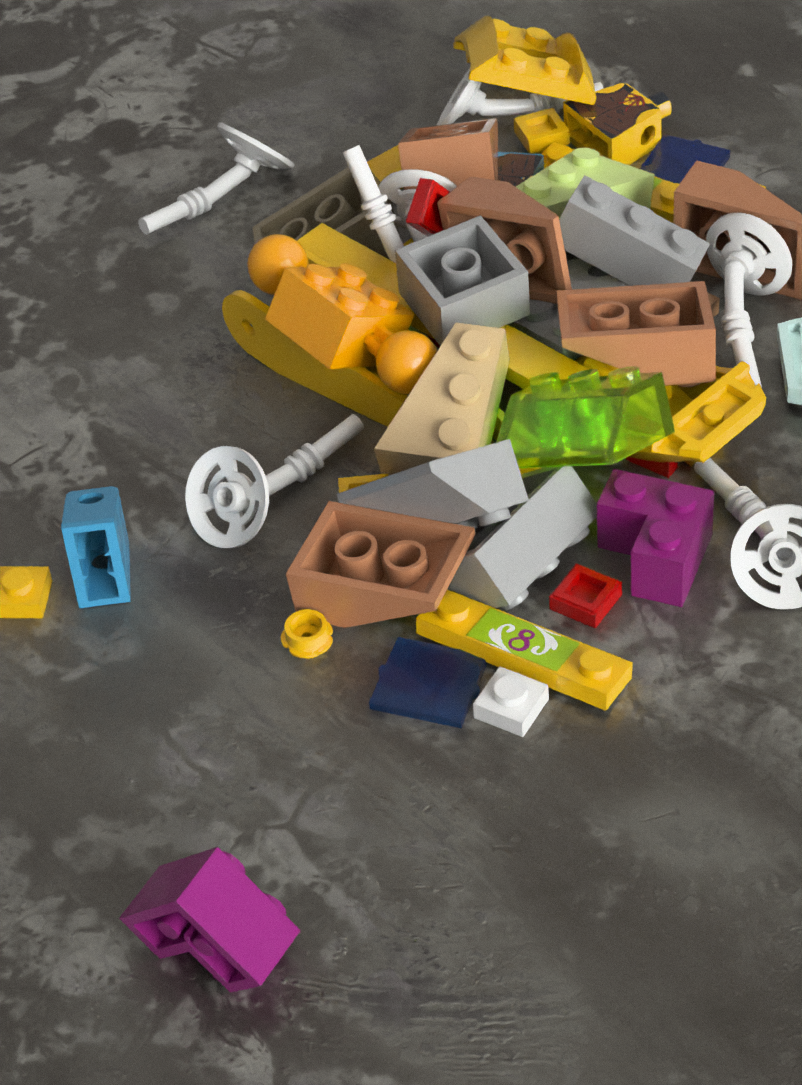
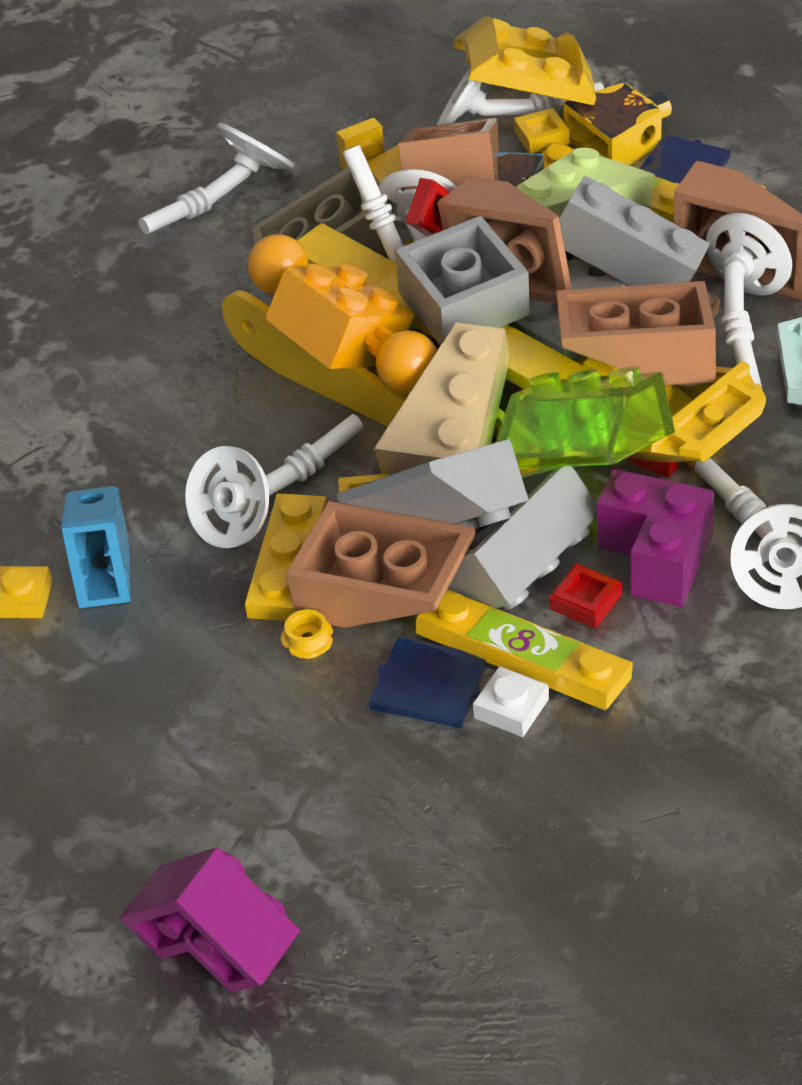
none -> yellow plate [245,493,327,621]
none -> yellow plate [336,117,385,170]

